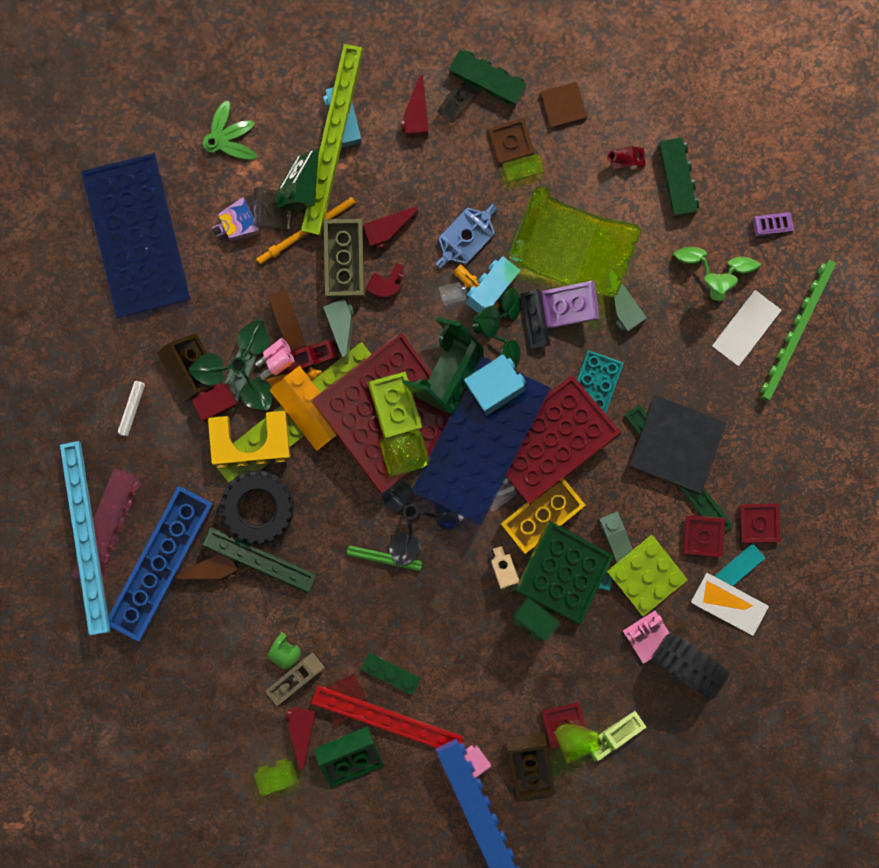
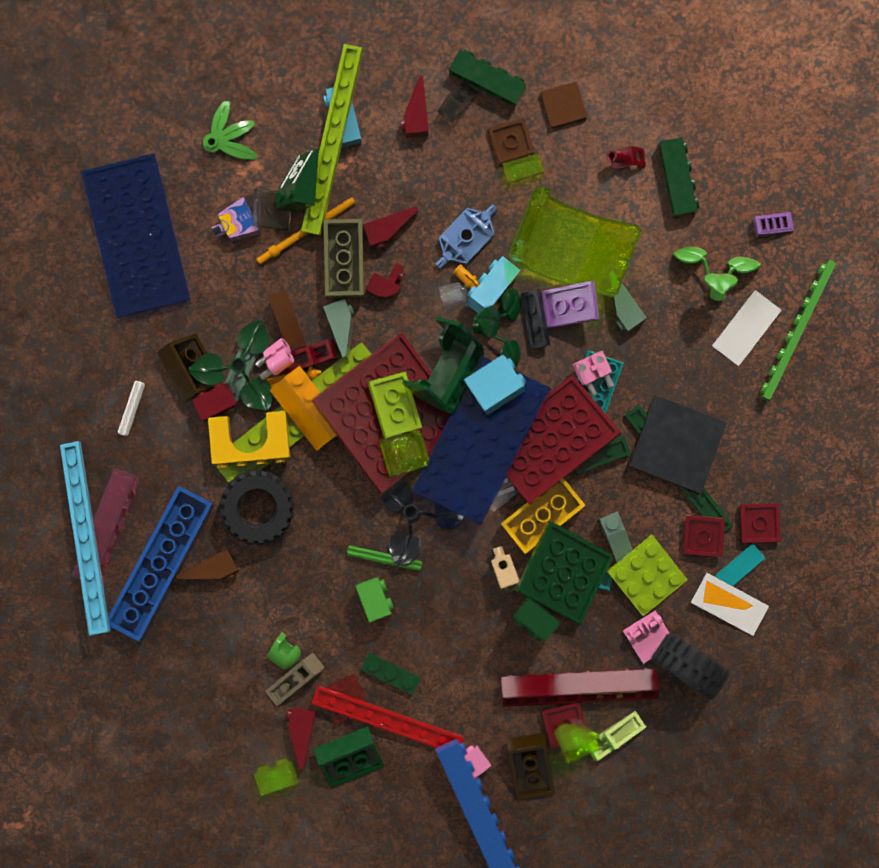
dark green plate [202,528,316,593] -> none
none -> bright green brick [356,577,394,622]
none -> dark red brick [501,668,659,707]
none -> bright pink piece [572,350,614,396]
none -> dark green plate [575,436,631,474]

